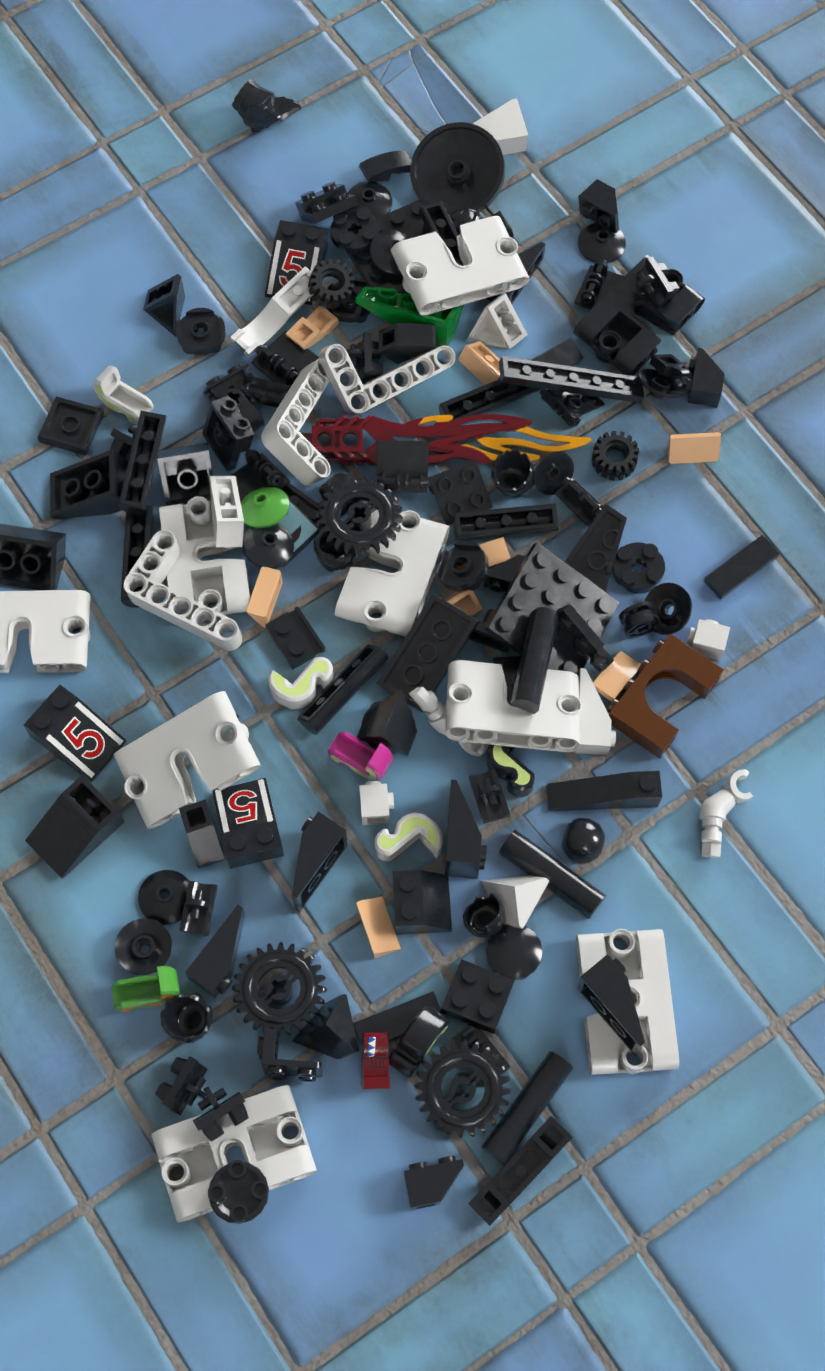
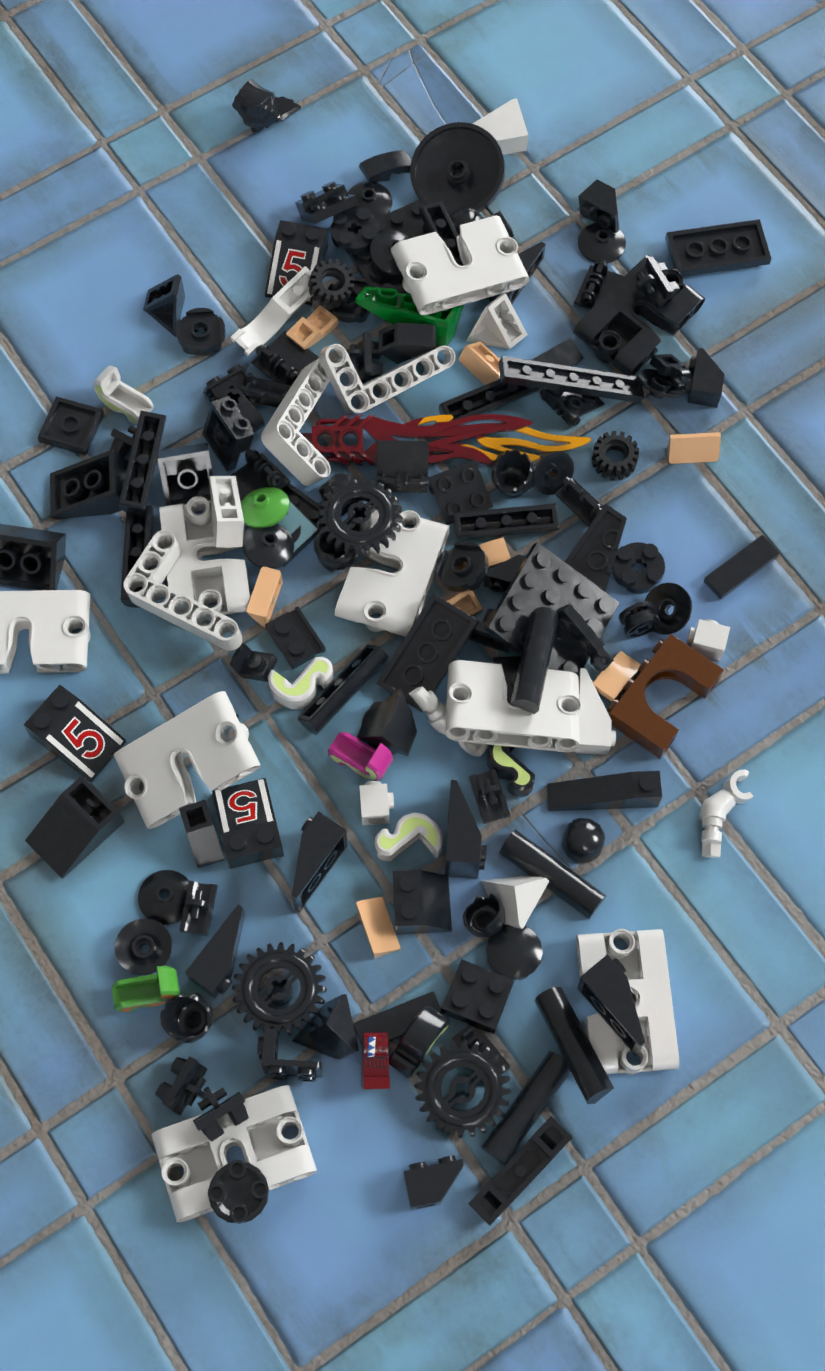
none -> black bracket [230,643,278,682]
none -> black brick [535,987,614,1104]
none -> black plate [665,219,772,277]

